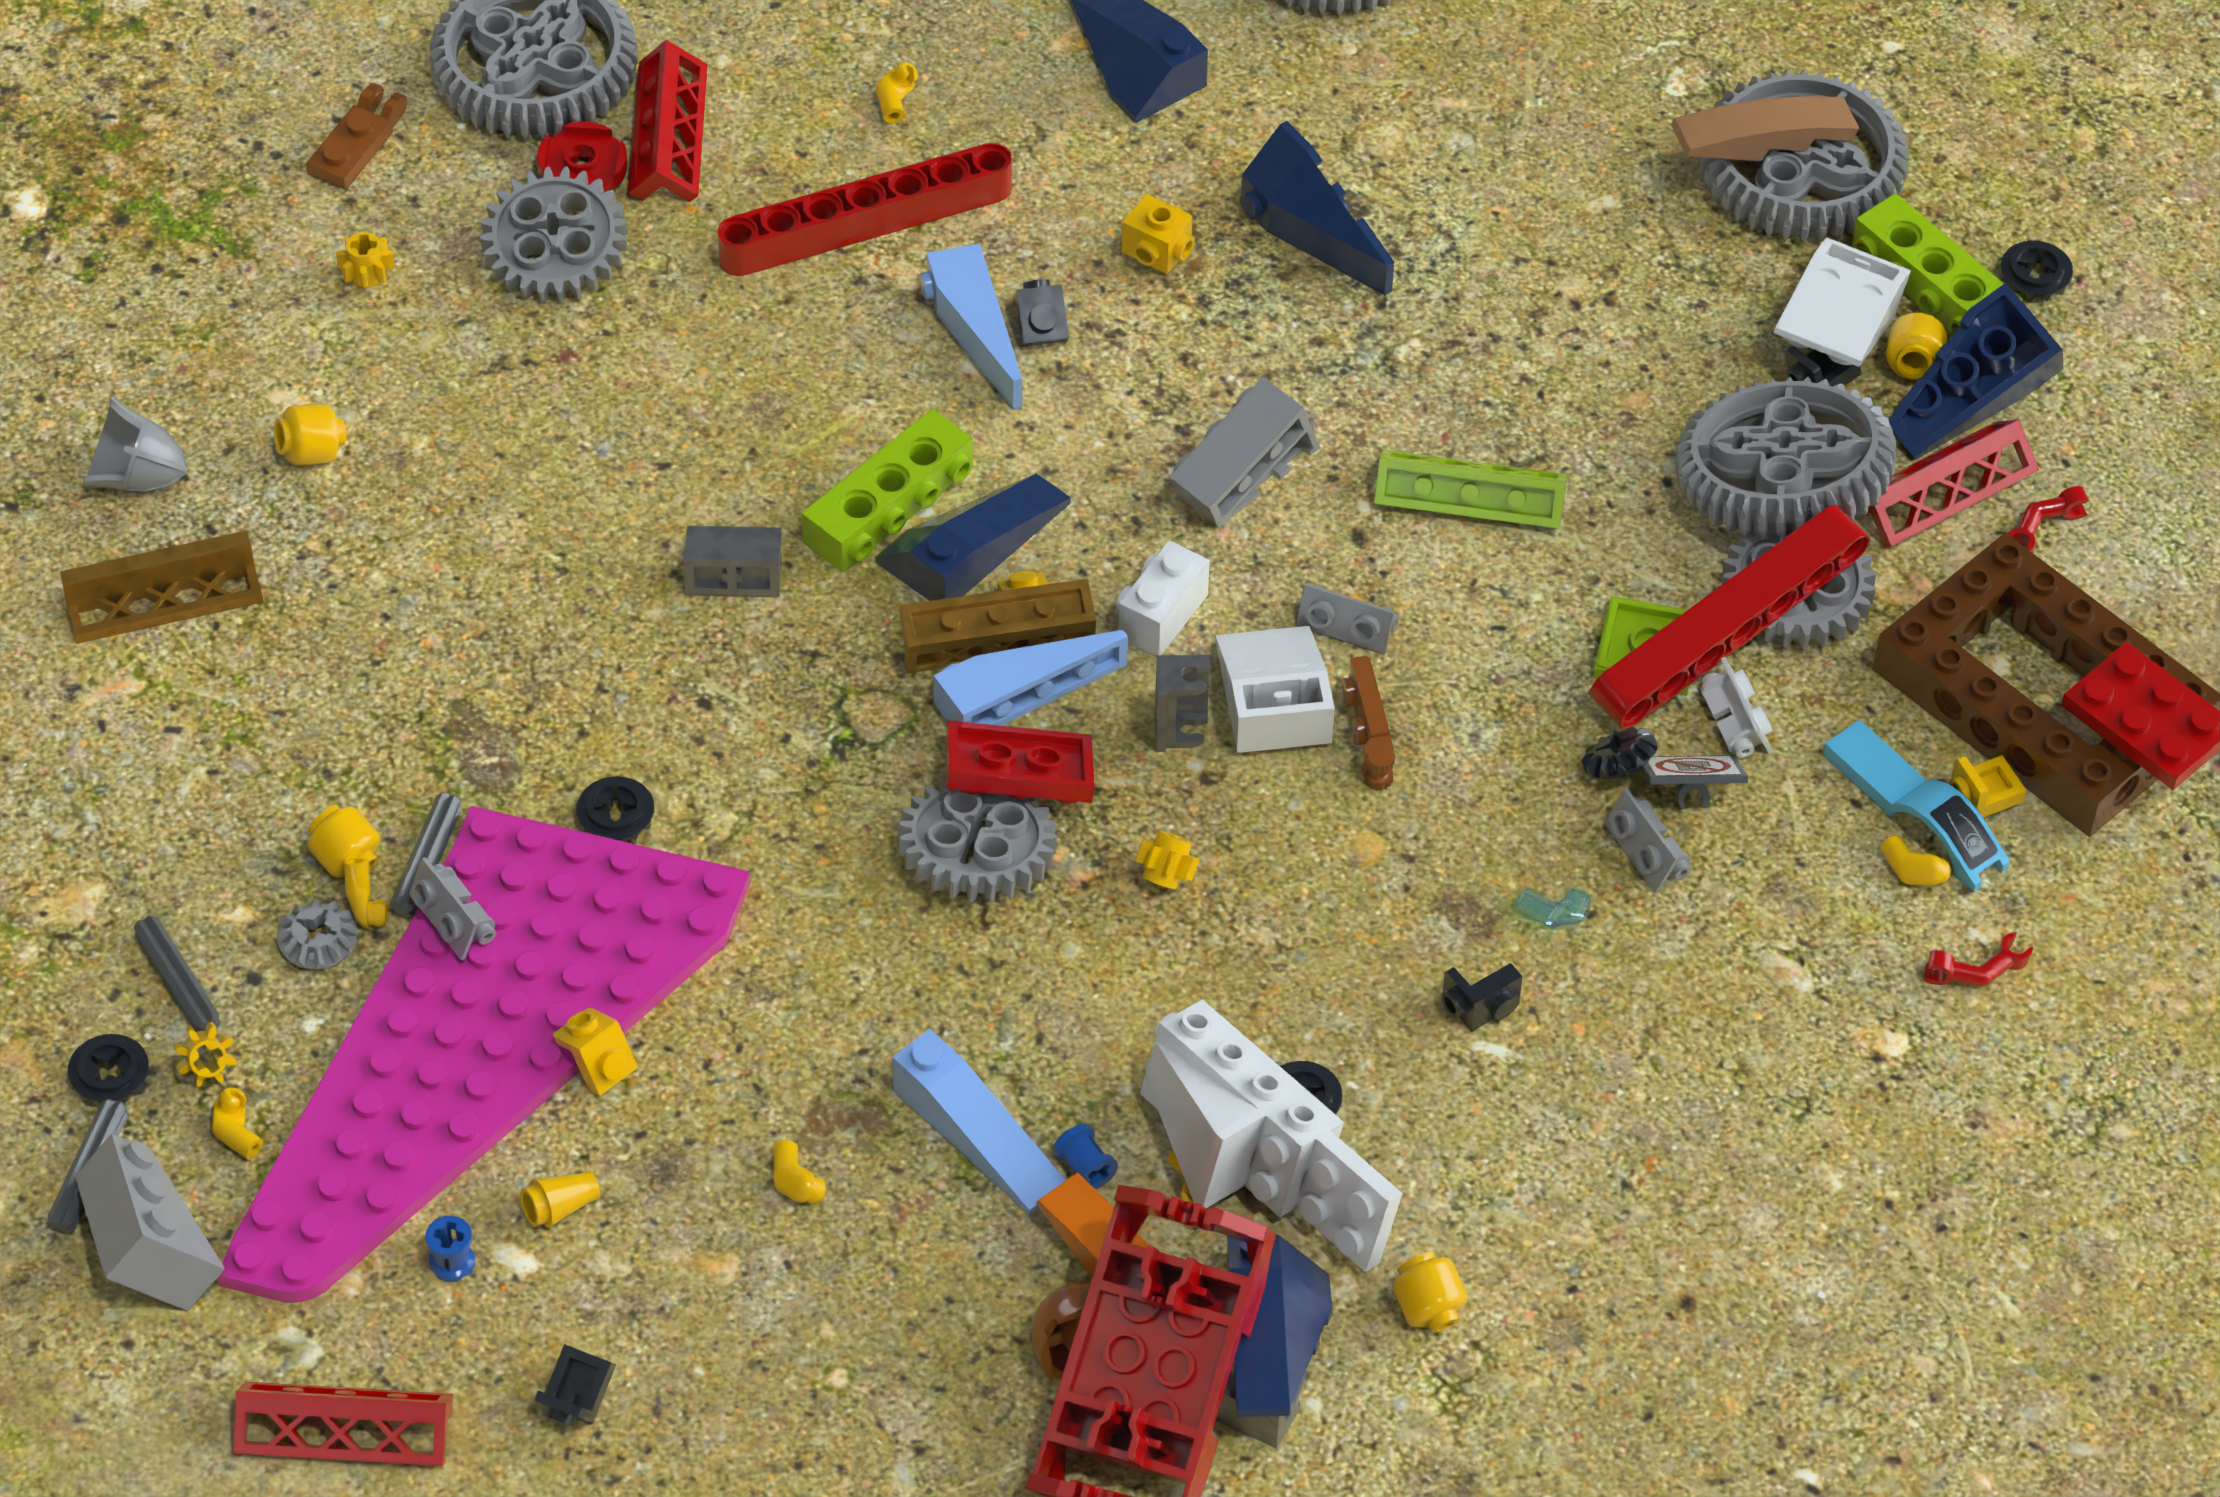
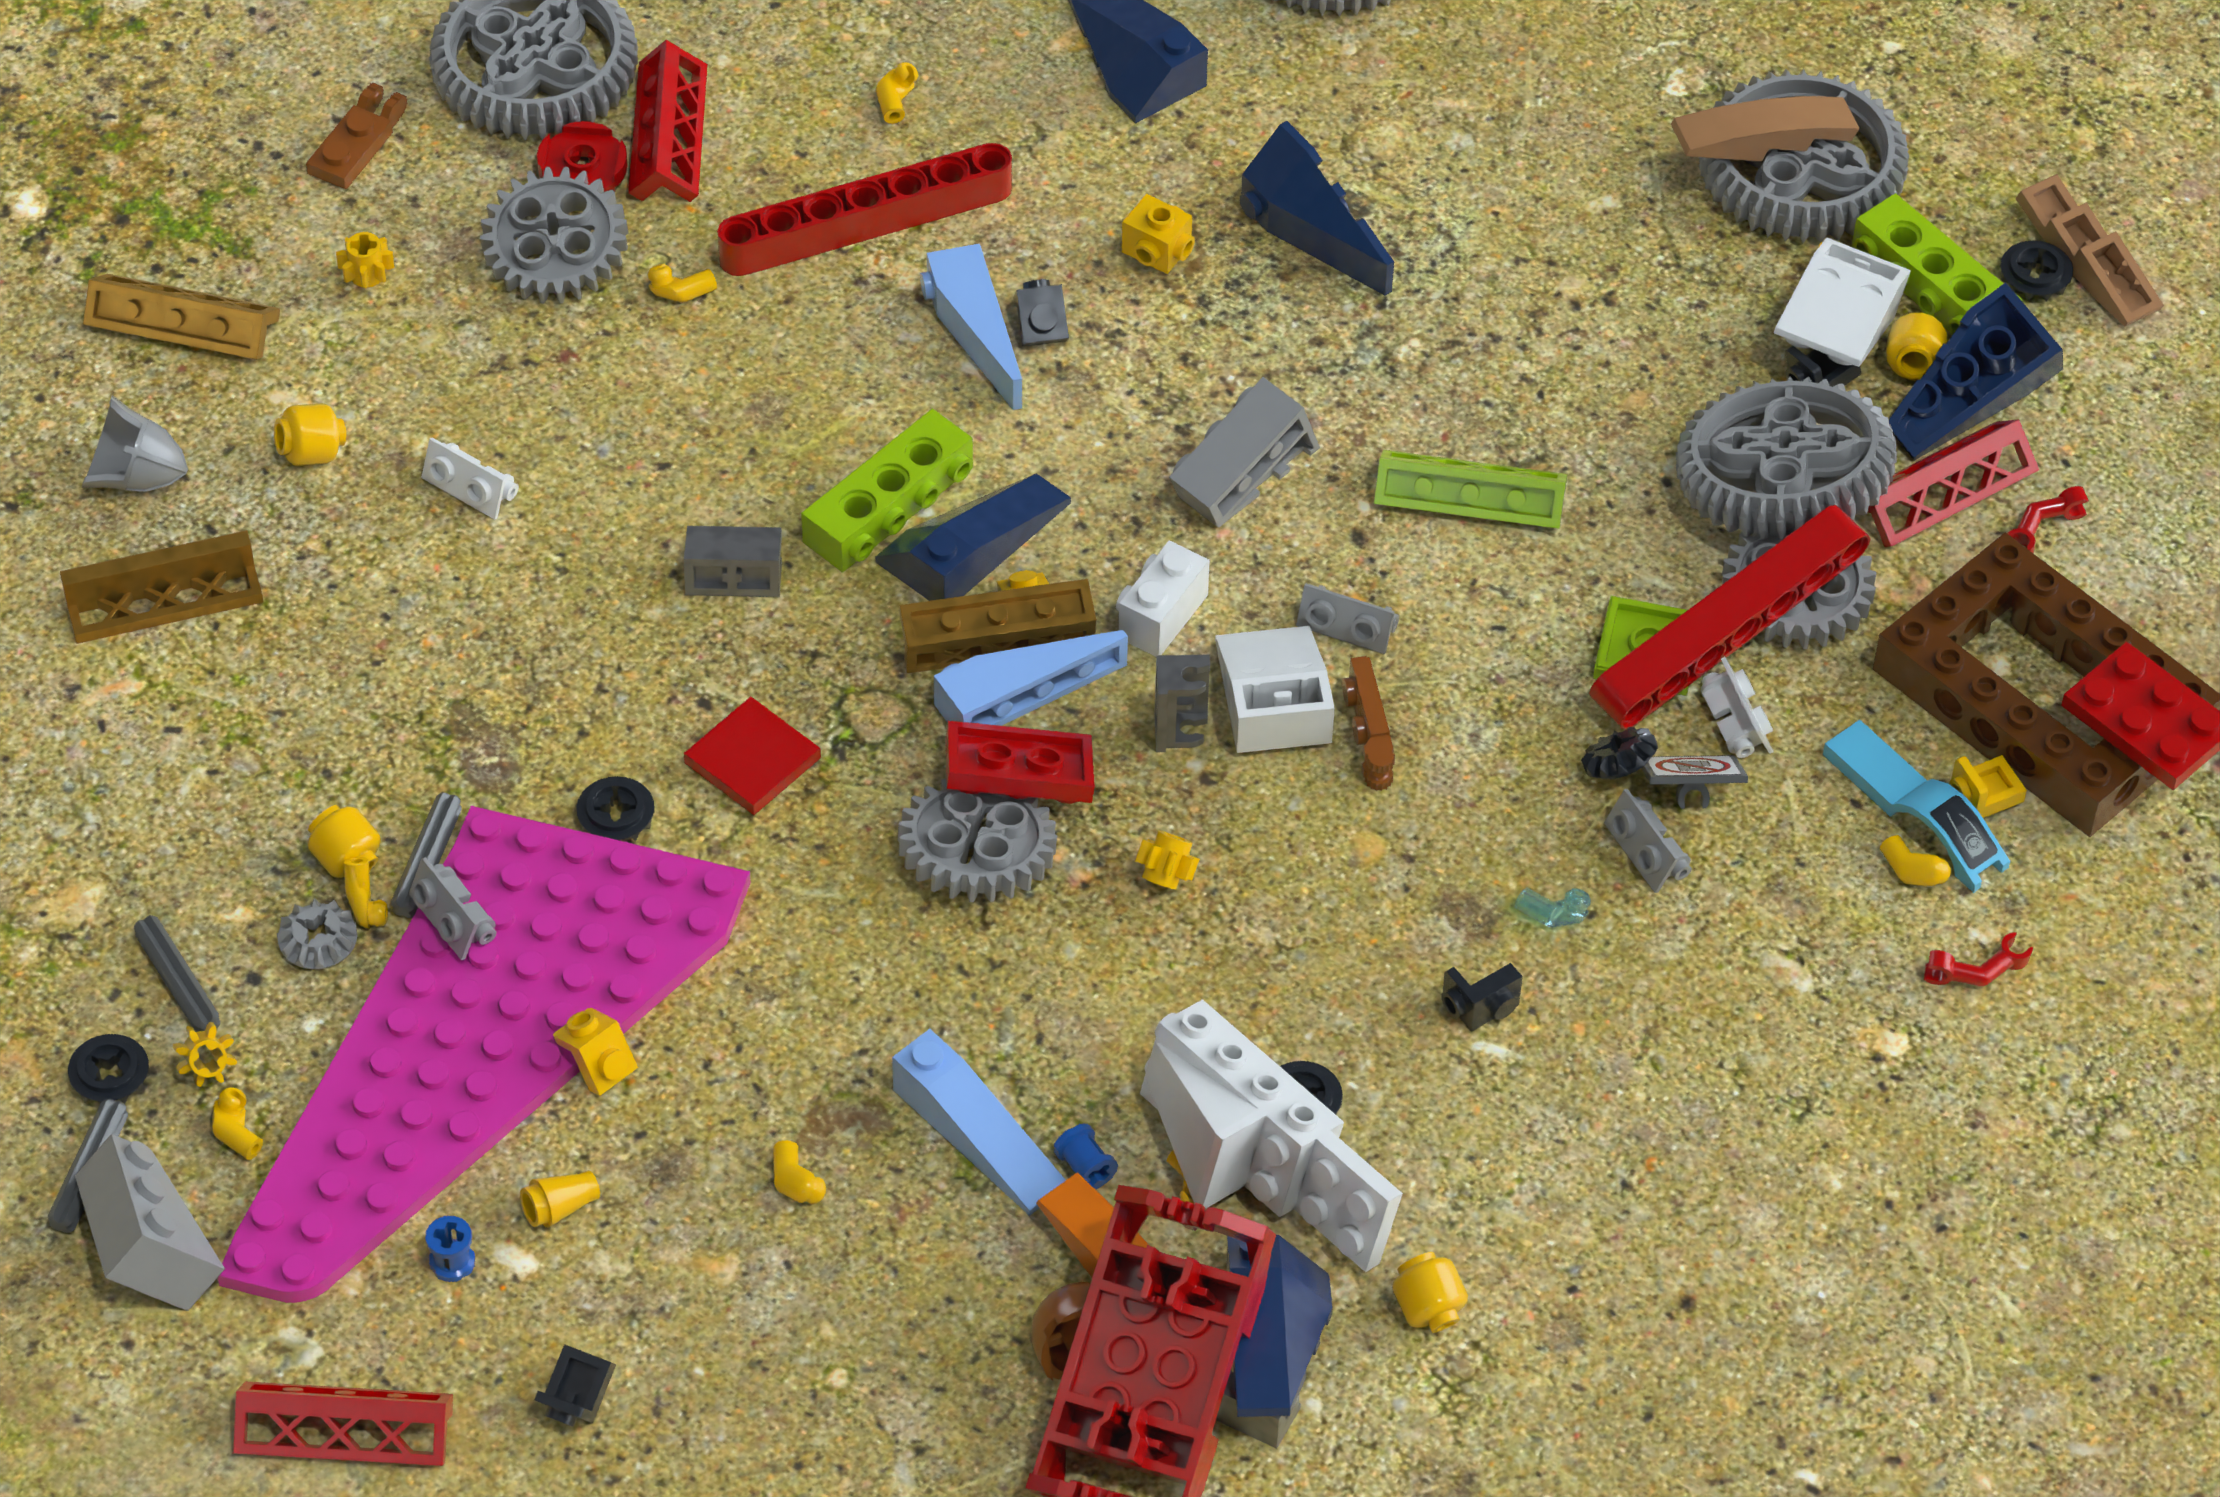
none -> pearl gold fence [83,273,280,359]
none -> white hinge [421,438,519,520]
none -> yellow arm [647,264,717,303]
none -> red tile [684,696,821,815]
none -> medium nougat slope [2016,174,2164,326]

